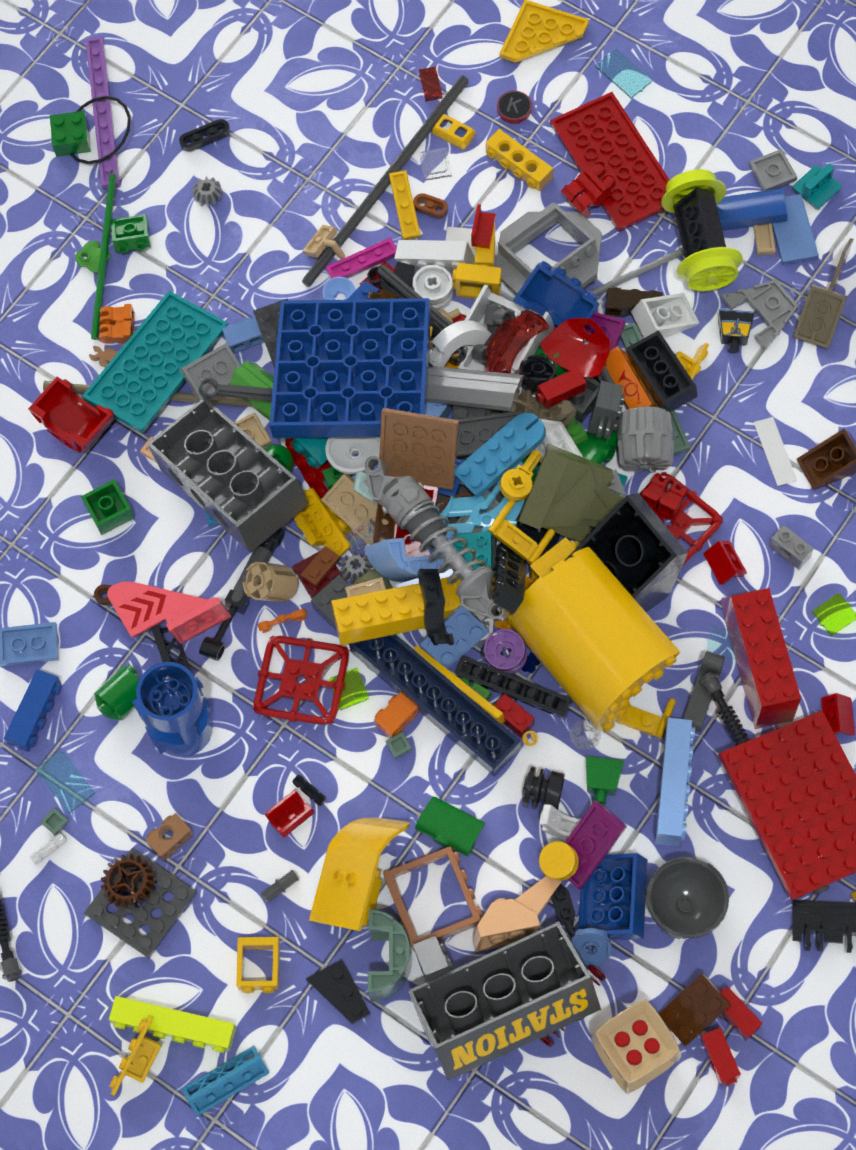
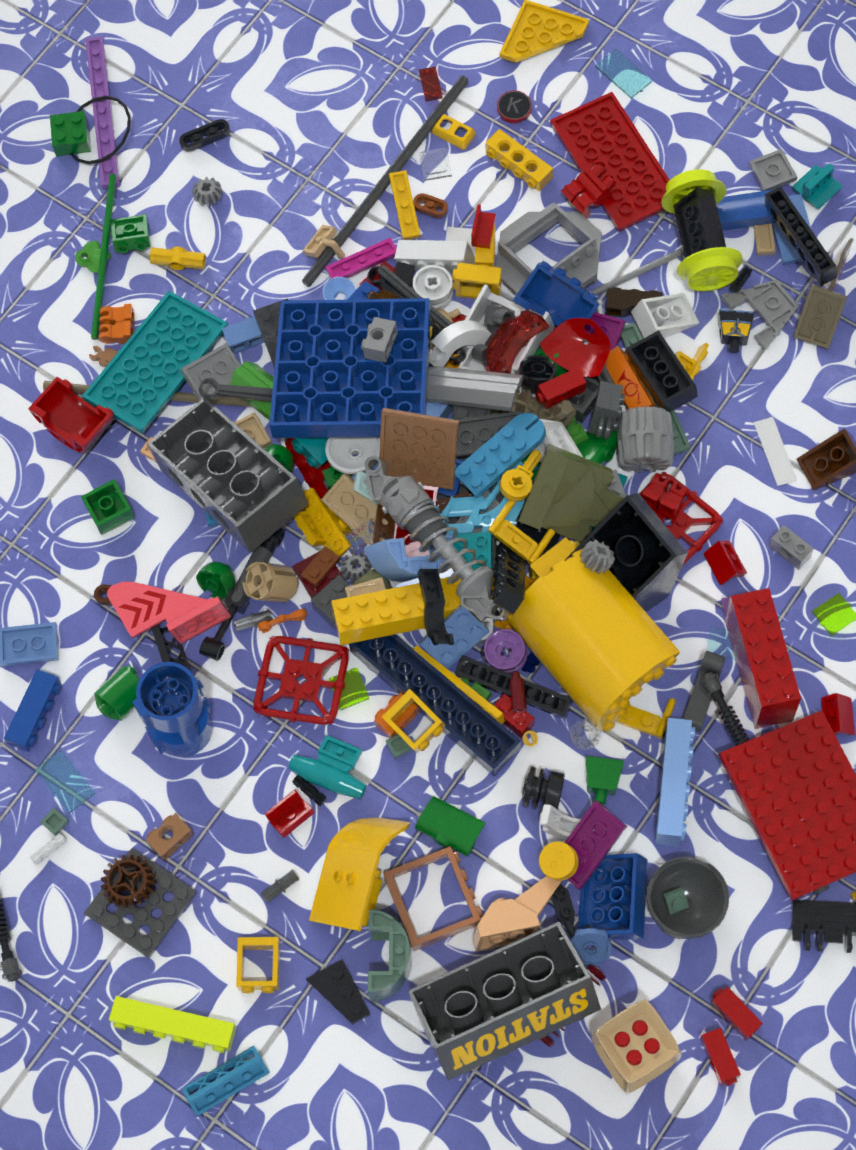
yellow bracket [109,1015,162,1096] -> none
brick [413,936,453,982] -> none
reddish brown plate [659,973,732,1047] -> none
none -> yellow piece [150,246,206,270]
none -> green cylinder [196,561,235,600]
none -> flat silver axle [234,609,273,631]
none -> teal plate [288,735,367,799]
none -> light grey brick [361,317,398,363]
none -> yellow window [382,689,446,753]
none -> dark red cylinder [509,672,527,713]
none -> light grey gear [580,540,615,574]
none -> sand green plate [663,887,689,915]
none -> black axle [730,266,752,292]
none -> black brick [764,186,837,286]

